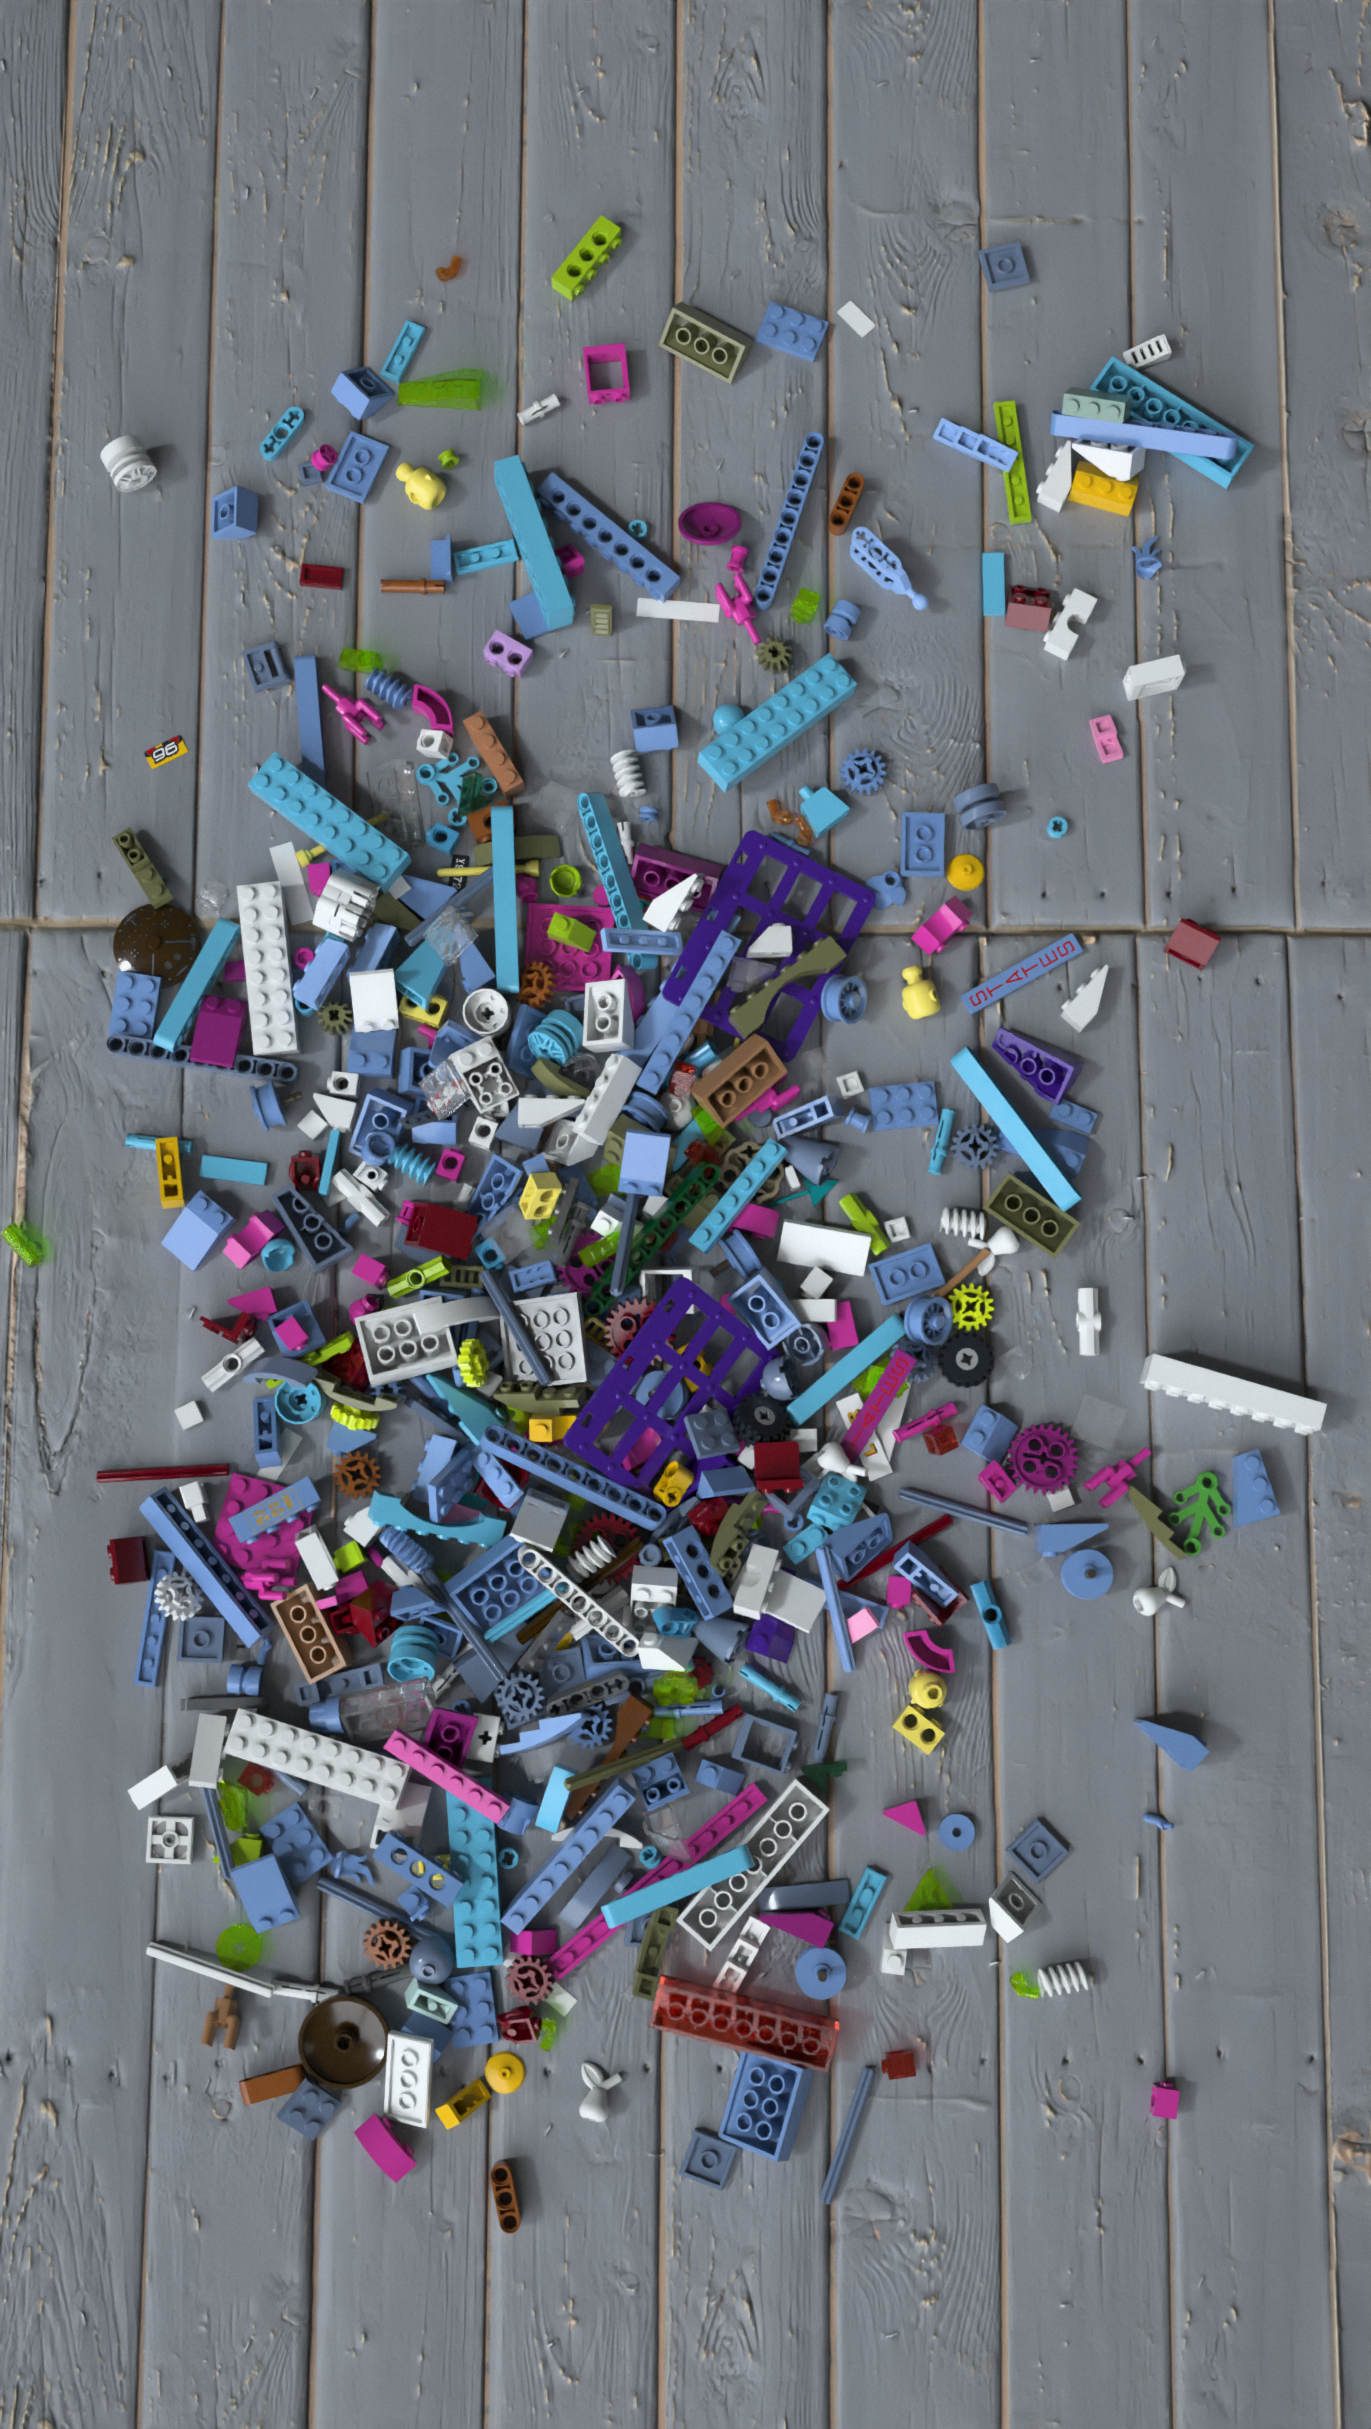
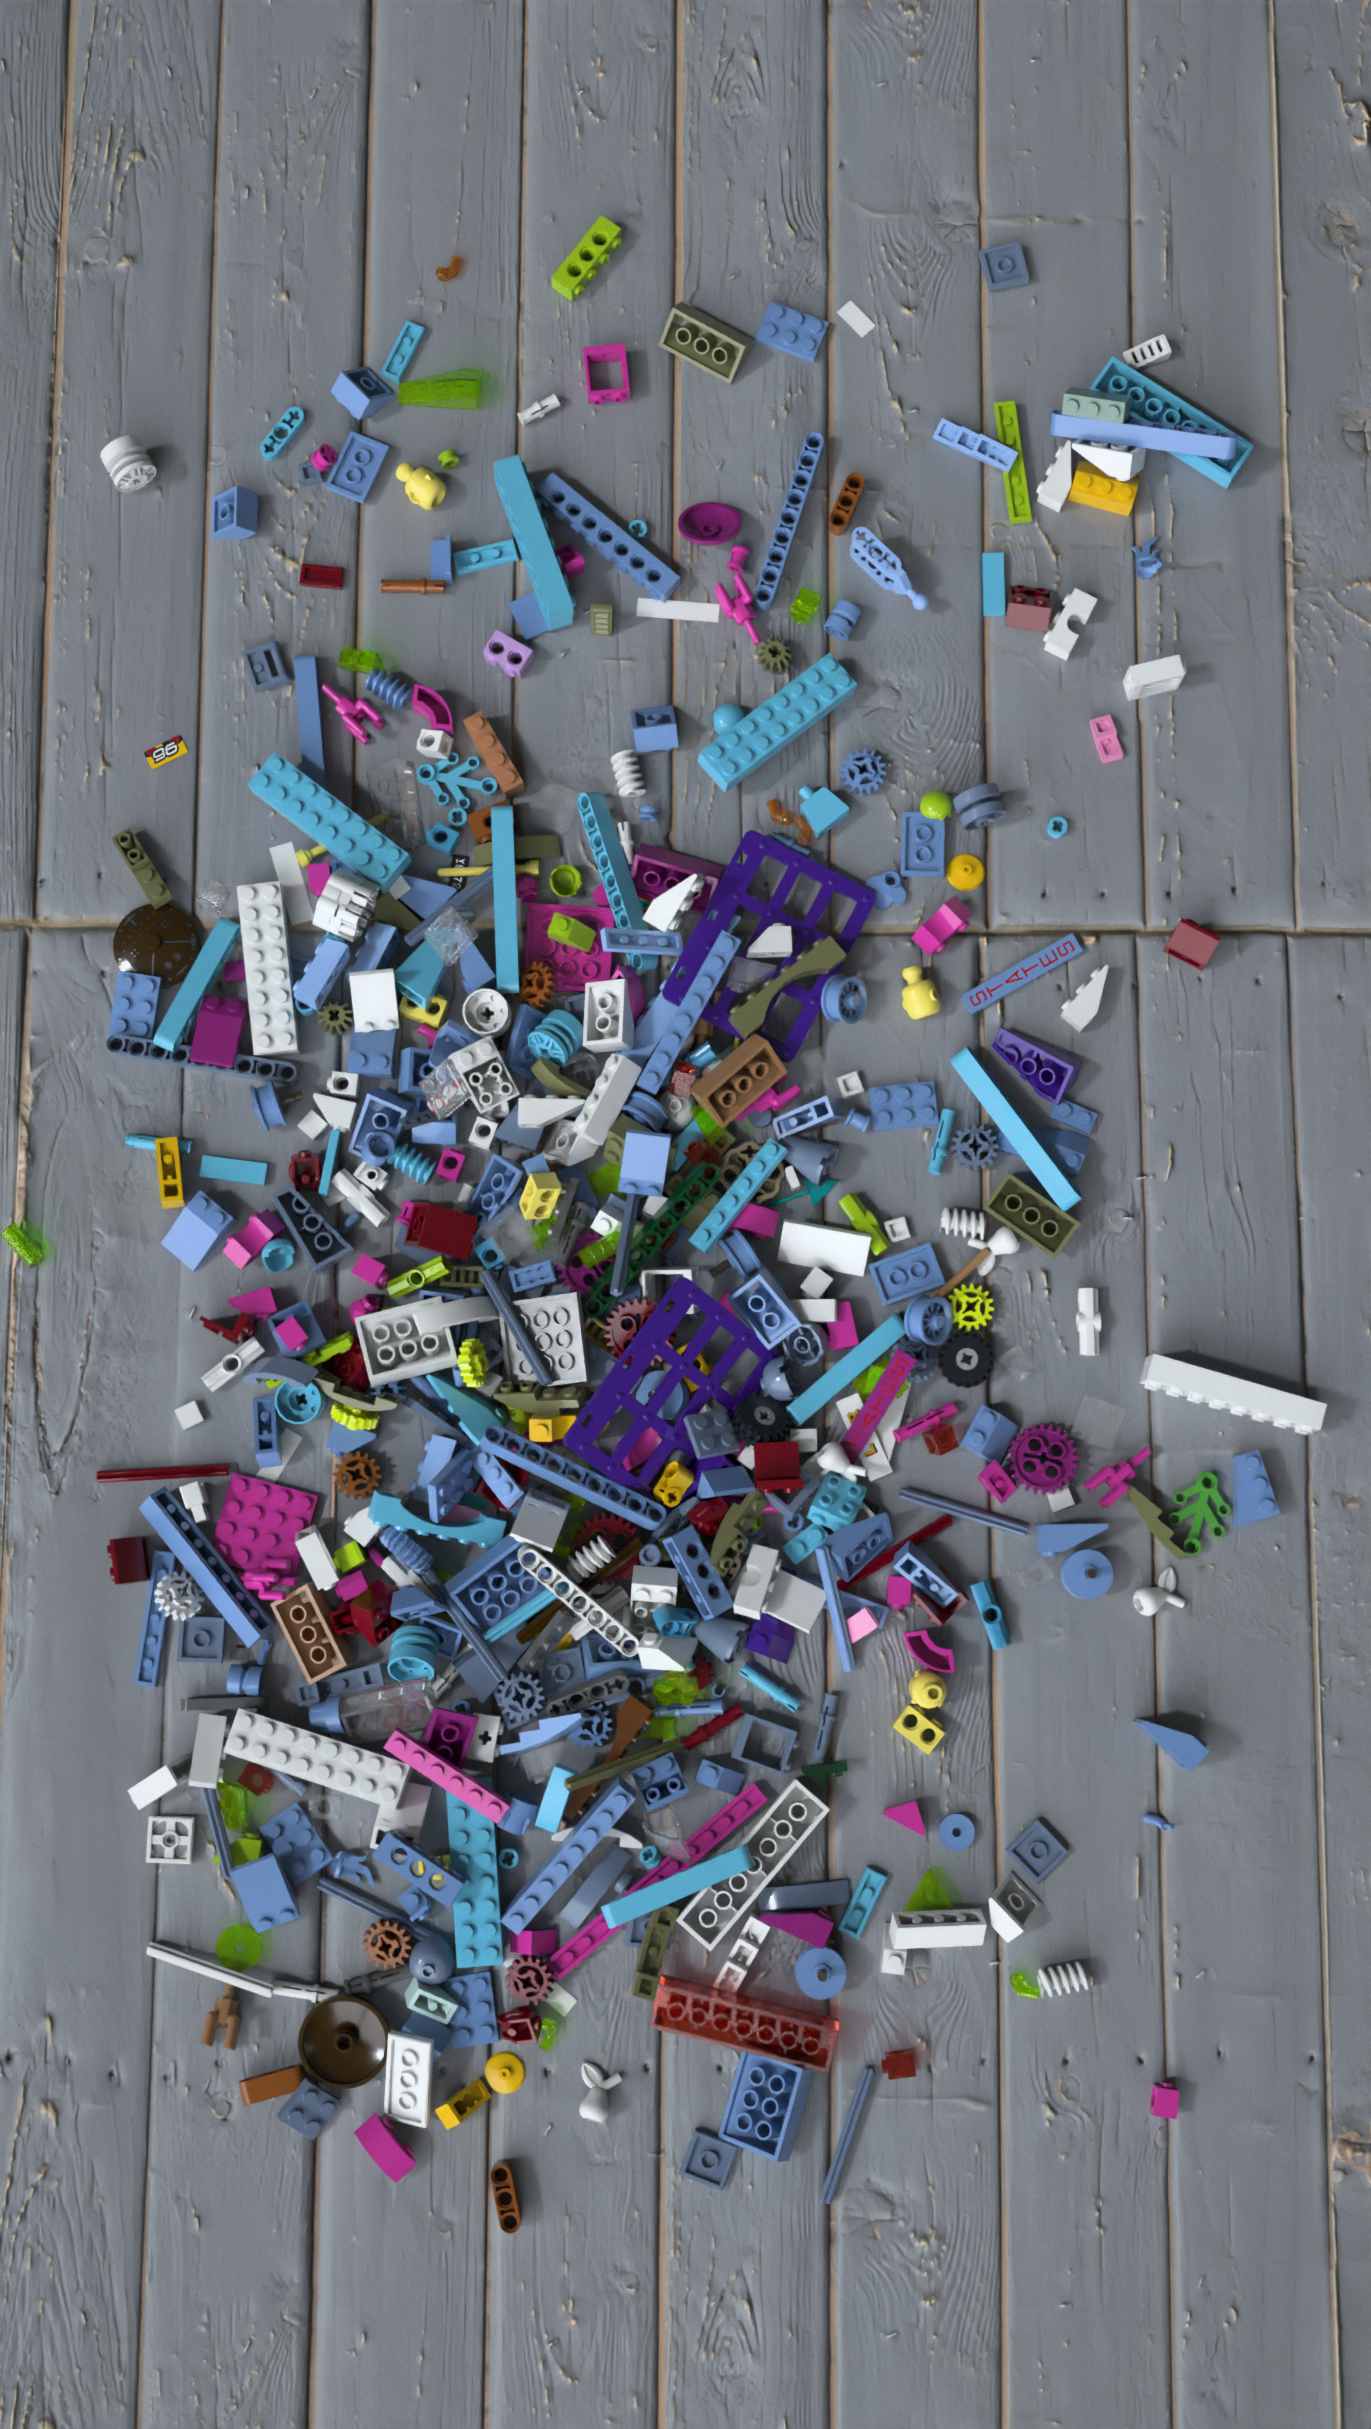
medium blue brick [228,1476,323,1545] -> none
dark pink tile [294,947,315,970] -> none
dark pink tile [316,1593,348,1609] -> none
clear green slope [457,772,493,818] -> none
none -> lime hair [920,790,953,821]

